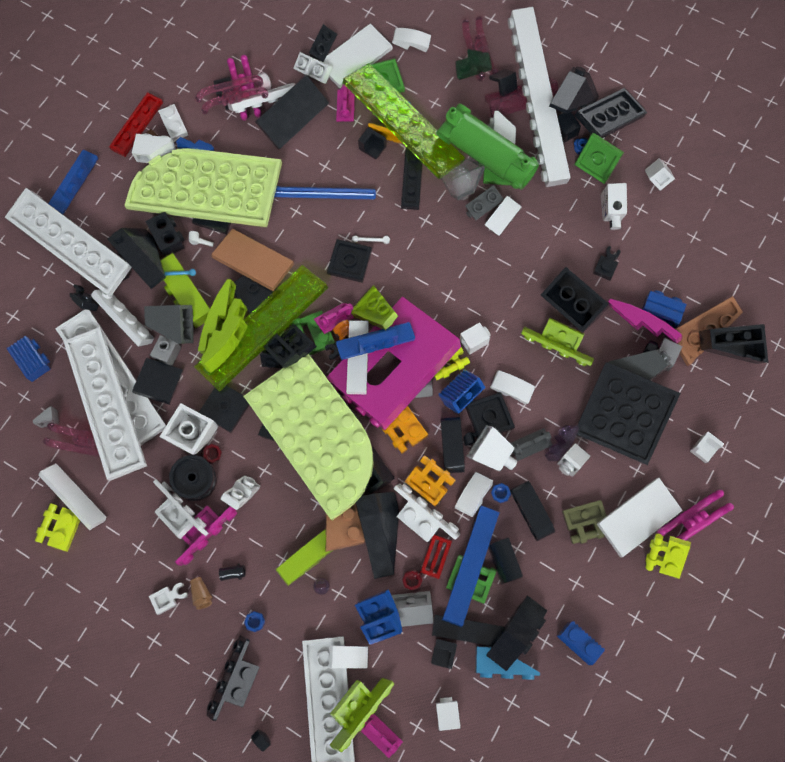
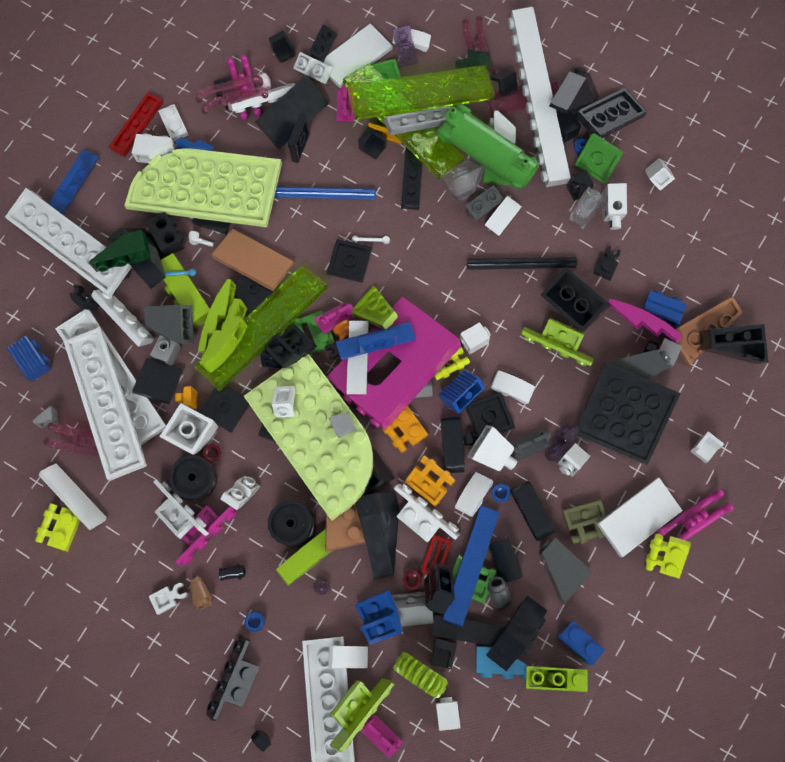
none -> dark green slope [89,230,151,272]
none -> light orange tile [175,386,197,410]
none -> black wheel [268,501,316,547]
none -> black panel [269,30,295,63]
none -> white bracket [272,386,296,417]
none -> black plate [288,113,310,163]
none -> light grey slope [329,412,356,438]
none -> clear neon green plate [347,65,495,120]
none -> light grey tile [384,105,451,135]
none -> clear purple slope [392,25,418,67]
none -> lime gear [393,652,448,698]
none -> black brick [424,564,455,614]
none -> black axle [467,257,577,270]
none -> flat silver brick [487,577,512,609]
none -> lime slope [525,666,588,692]
none -> dark grey slope [540,538,592,603]
none -> black brick [566,170,594,201]
none -> clear slope [569,187,604,229]

